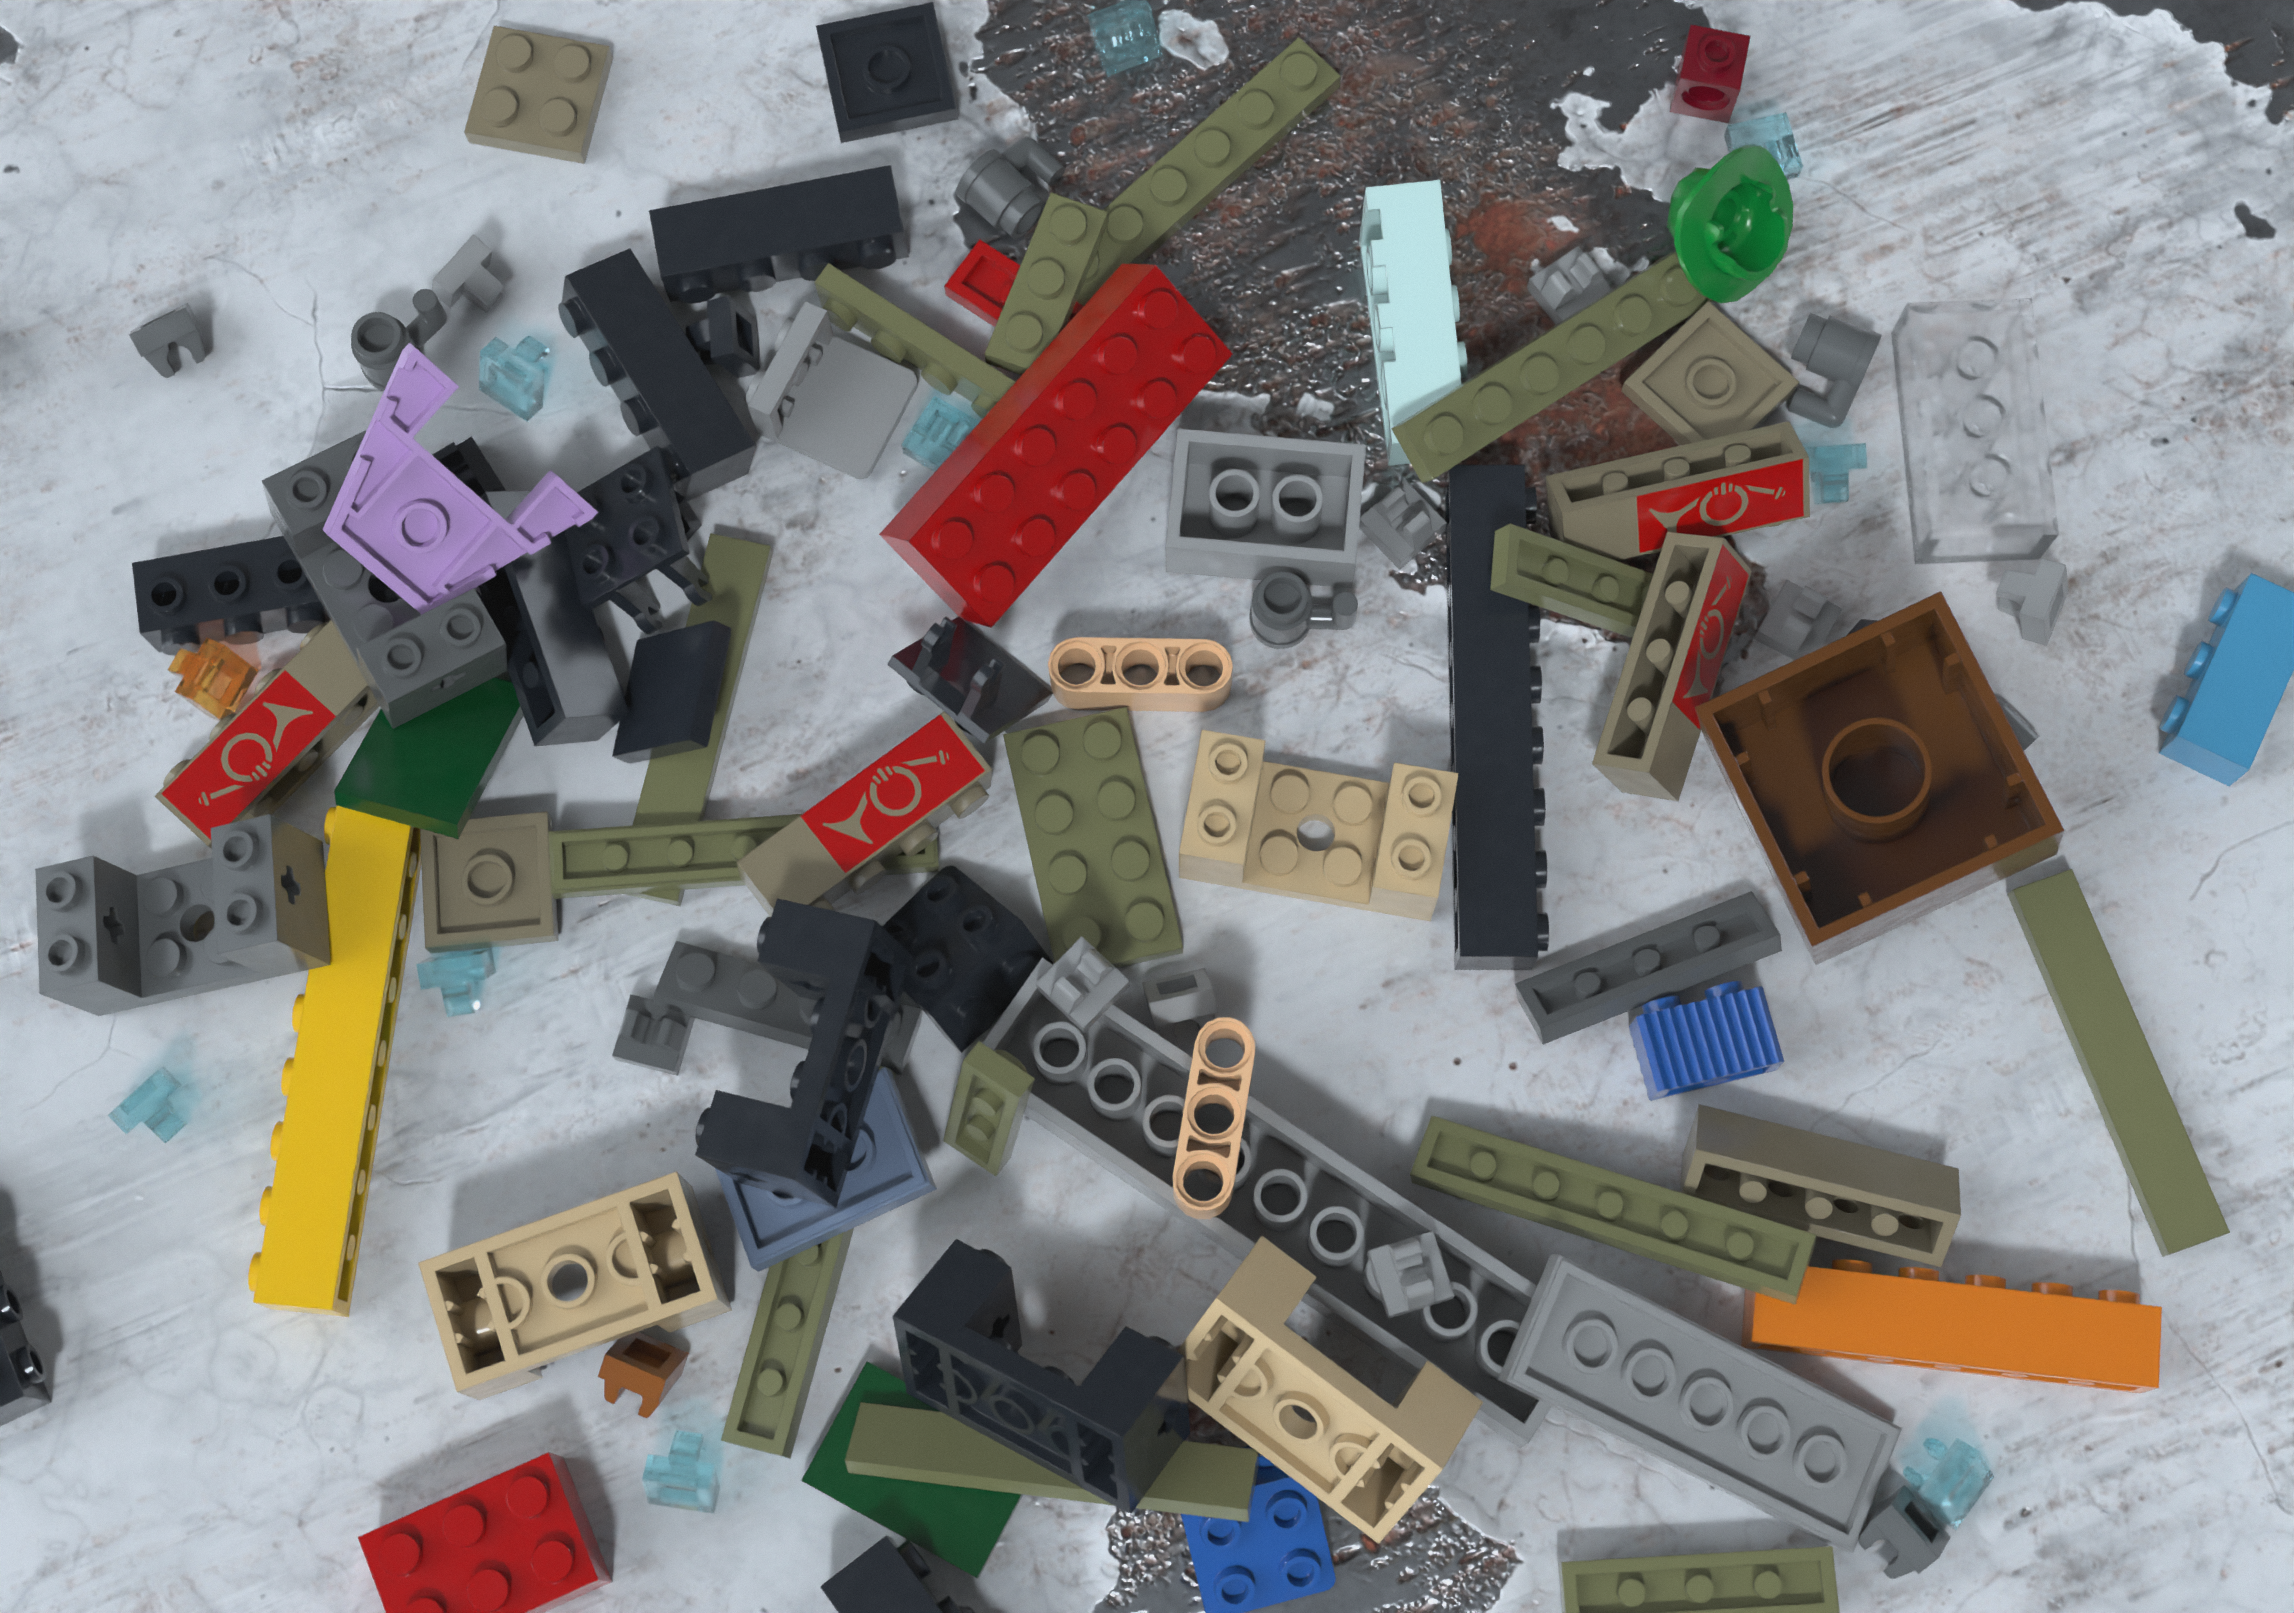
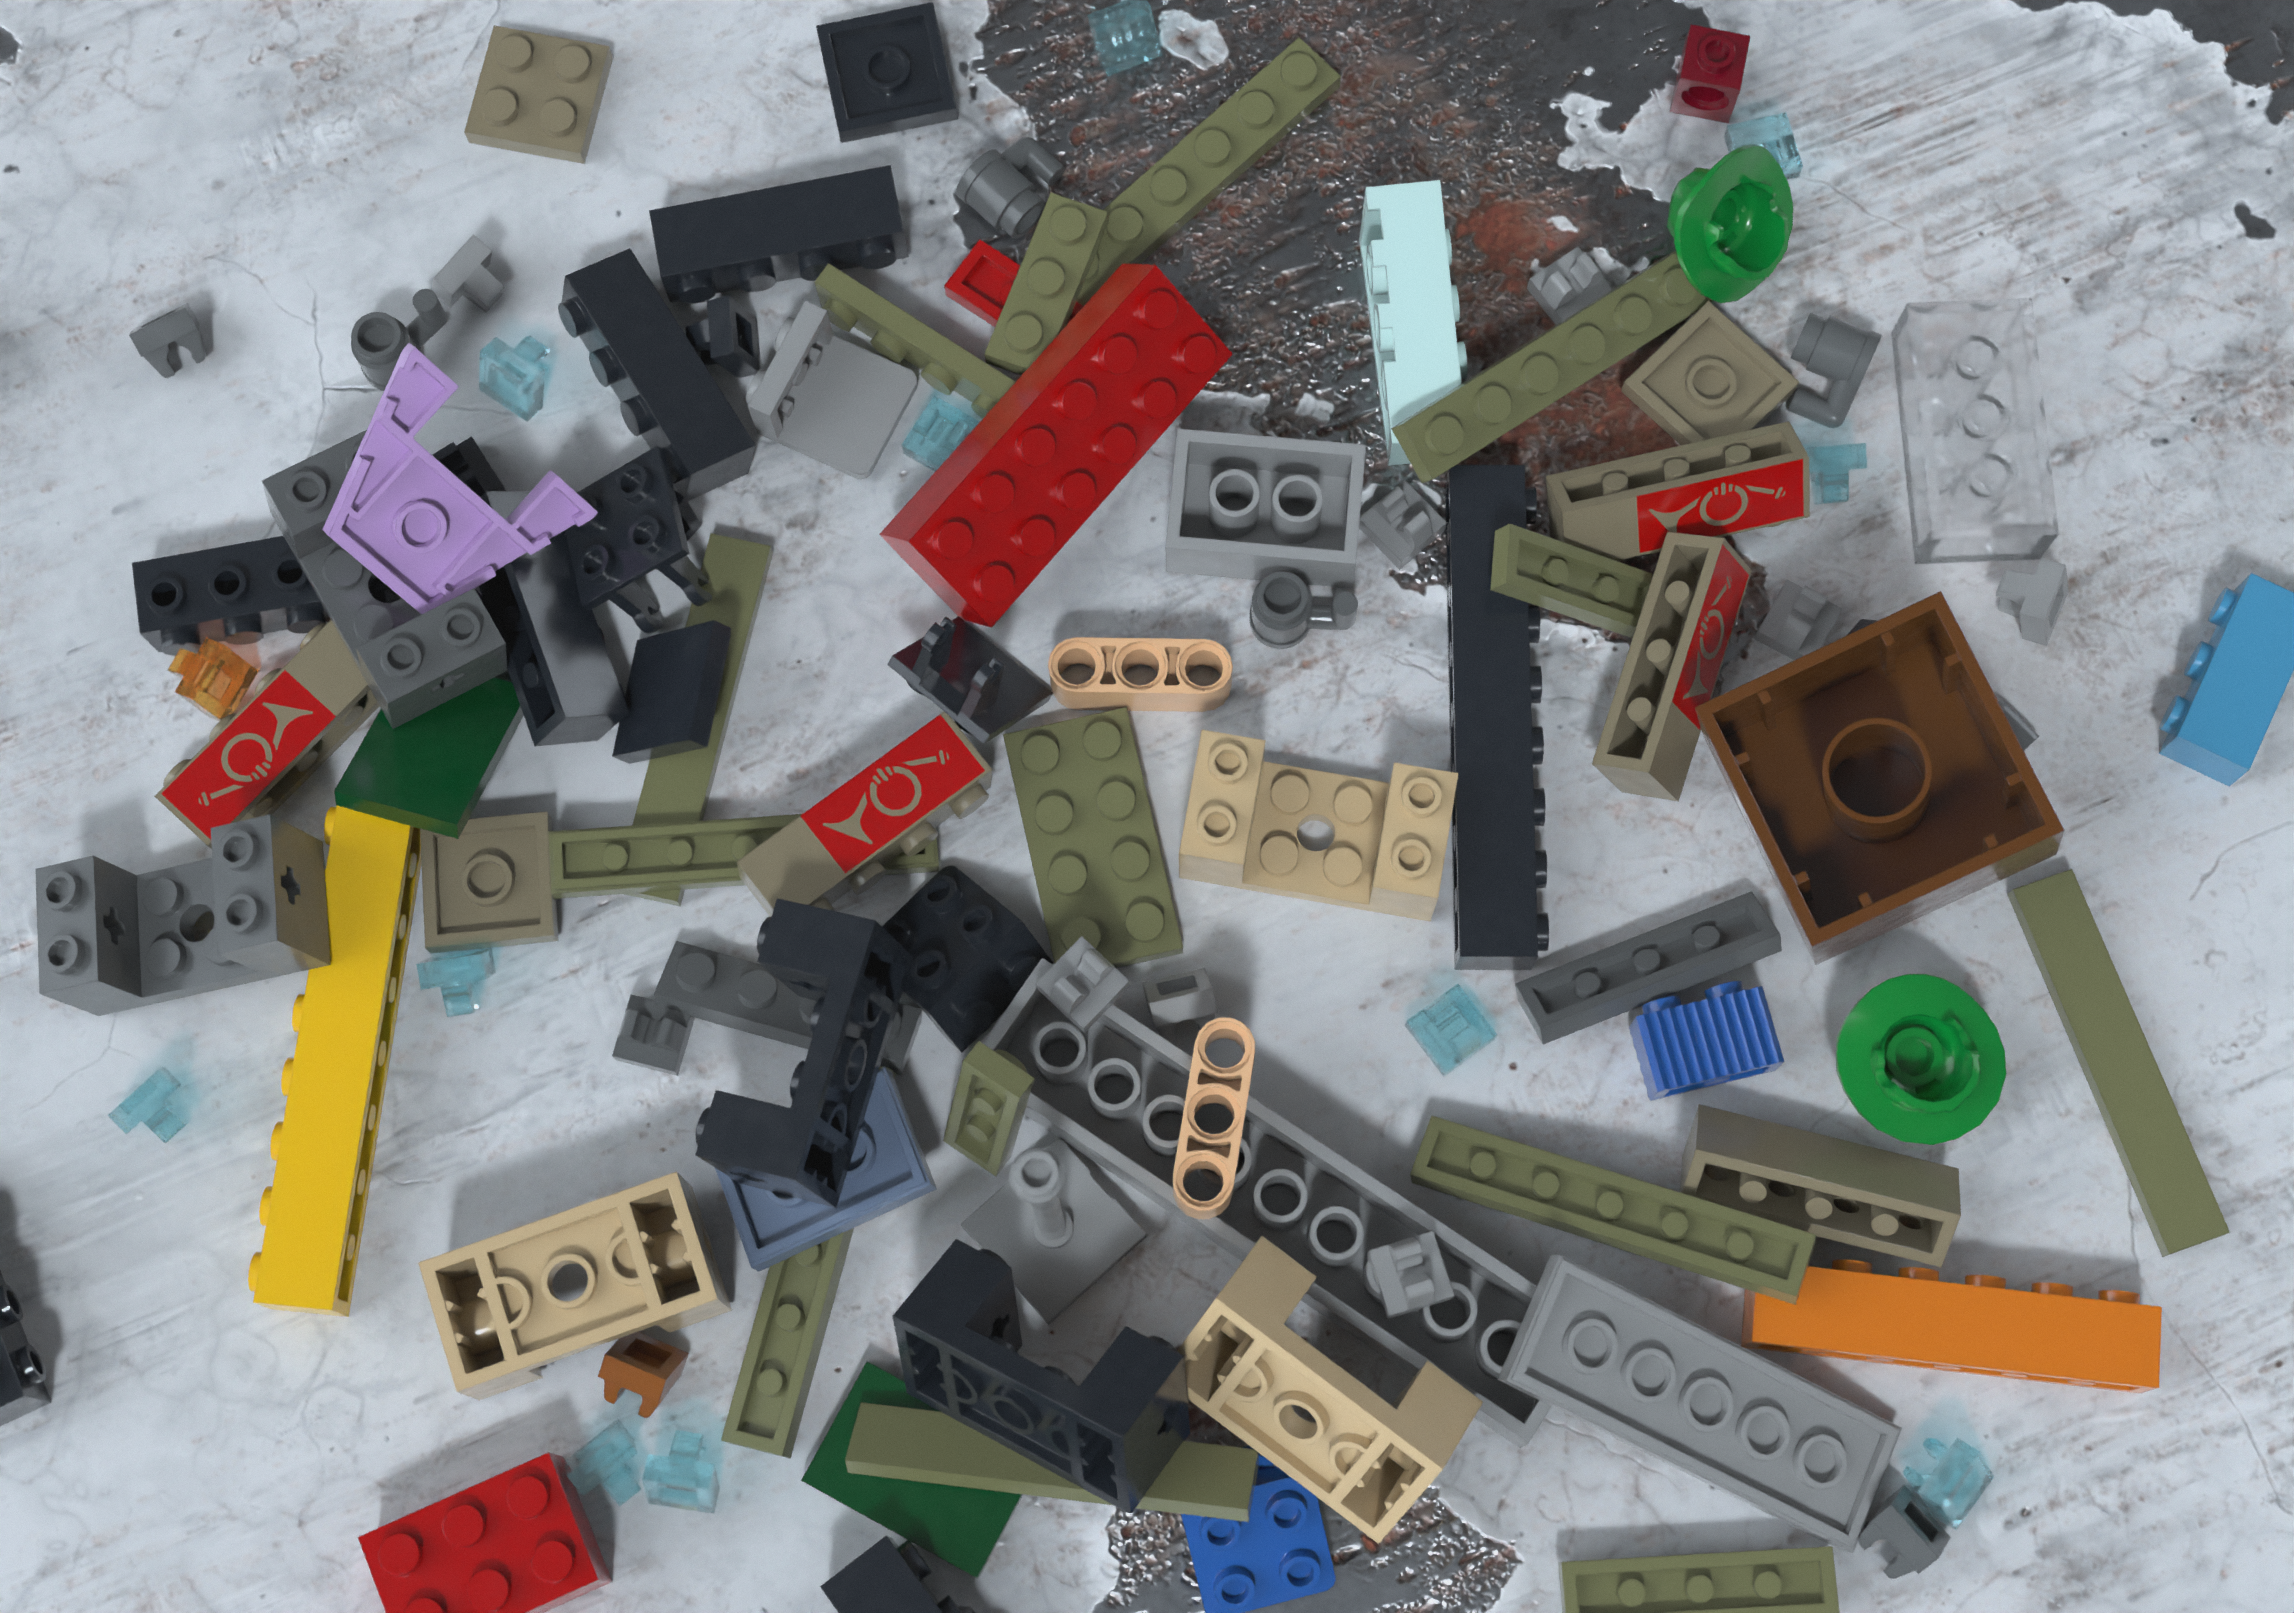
none -> clear light blue tile [565,1419,641,1506]
none -> light grey tile [961,1137,1147,1325]
none -> clear light blue tile [1405,984,1497,1077]
none -> green hat [1835,974,2006,1145]

